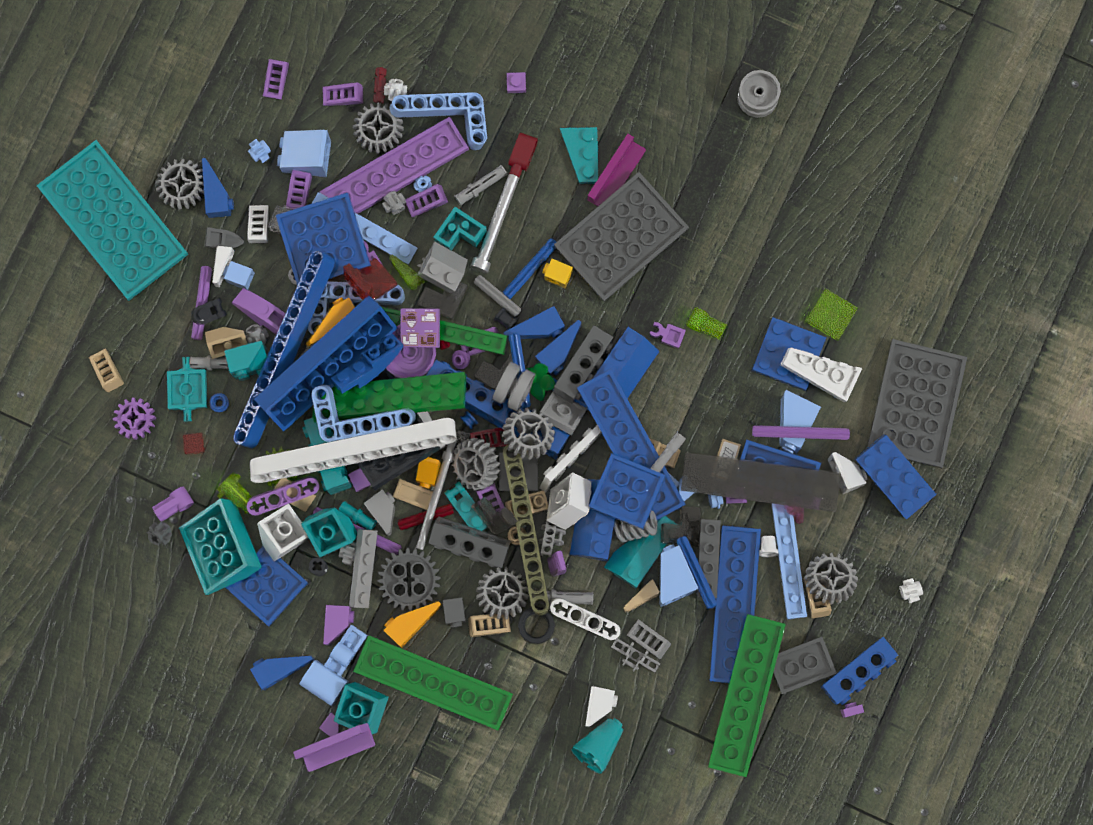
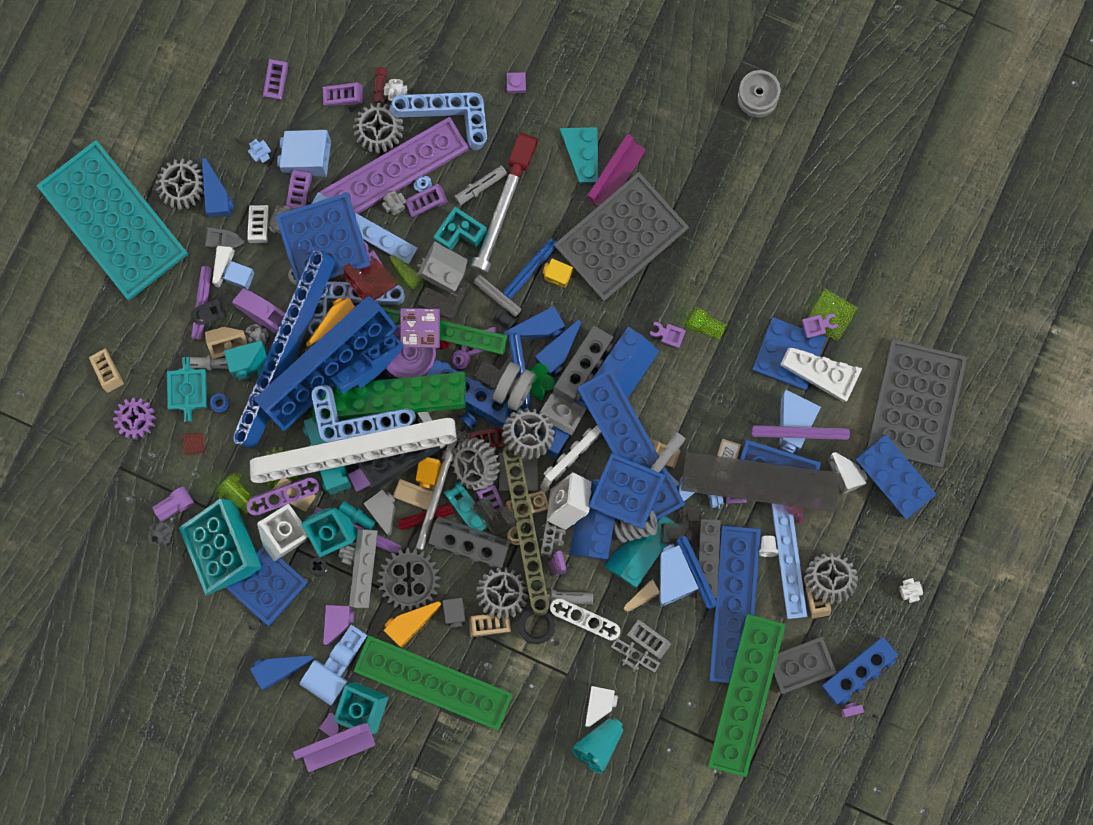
none -> medium lavender plate [801,314,838,339]

